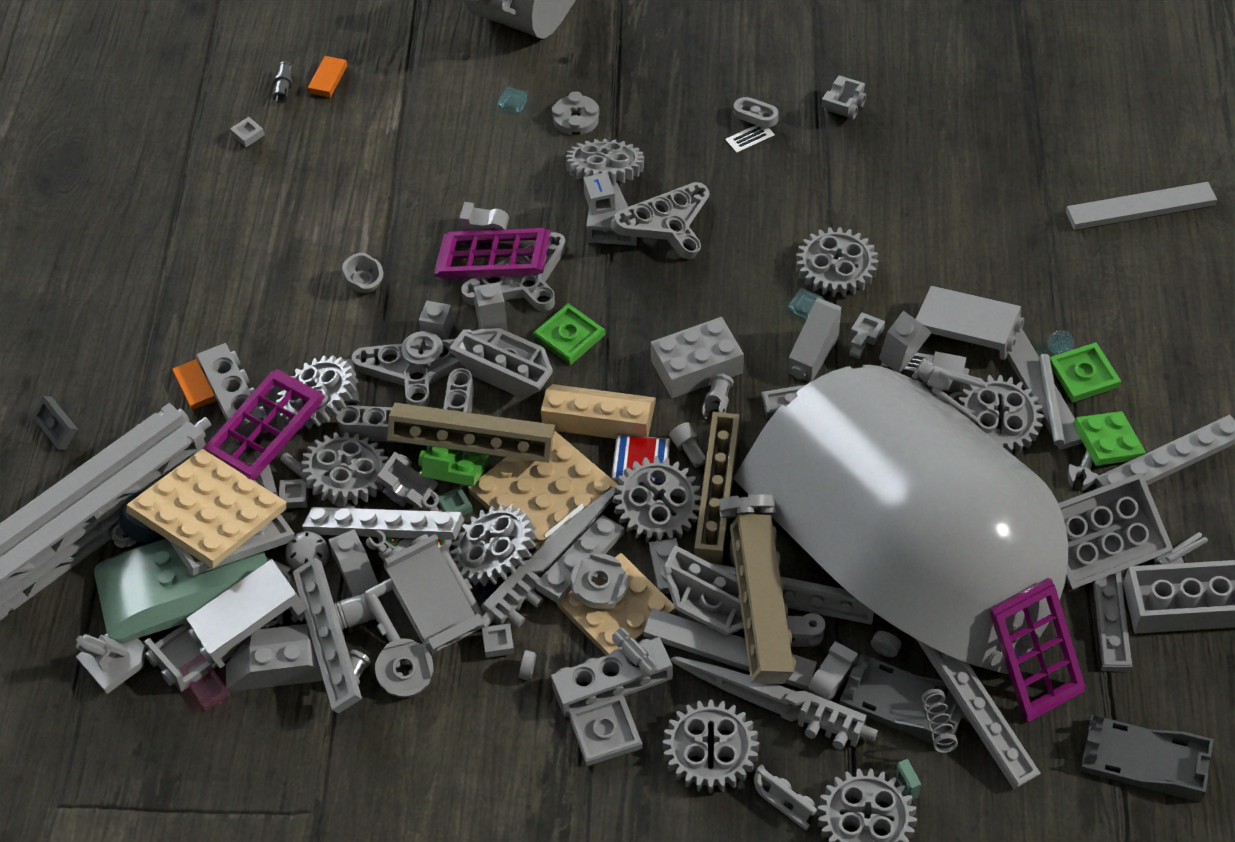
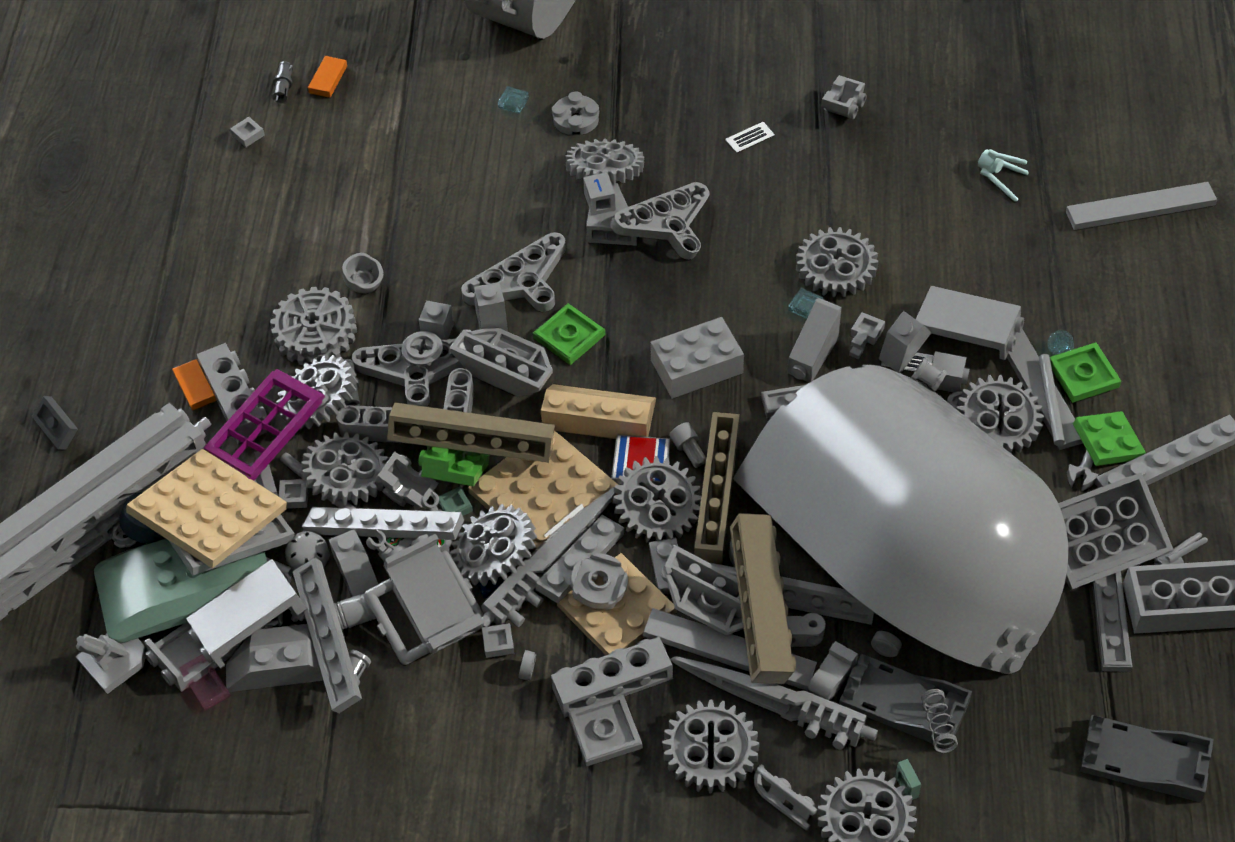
light grey plate [375,639,433,698] -> none
magenta piece [434,228,551,279] -> none
light grey leg [459,202,509,231] -> none
light grey axle [612,628,657,676] -> none
light grey piece [702,373,734,419] -> none
light grey plate [719,494,776,518] -> none
light grey plate [734,97,778,128] -> none
light grey tile [916,639,1041,789] -> none
light grey plant [927,365,988,422] -> none
magenta piece [990,578,1086,722] -> none
none -> light grey piece [270,287,357,365]
none -> light aqua plant [978,149,1029,202]

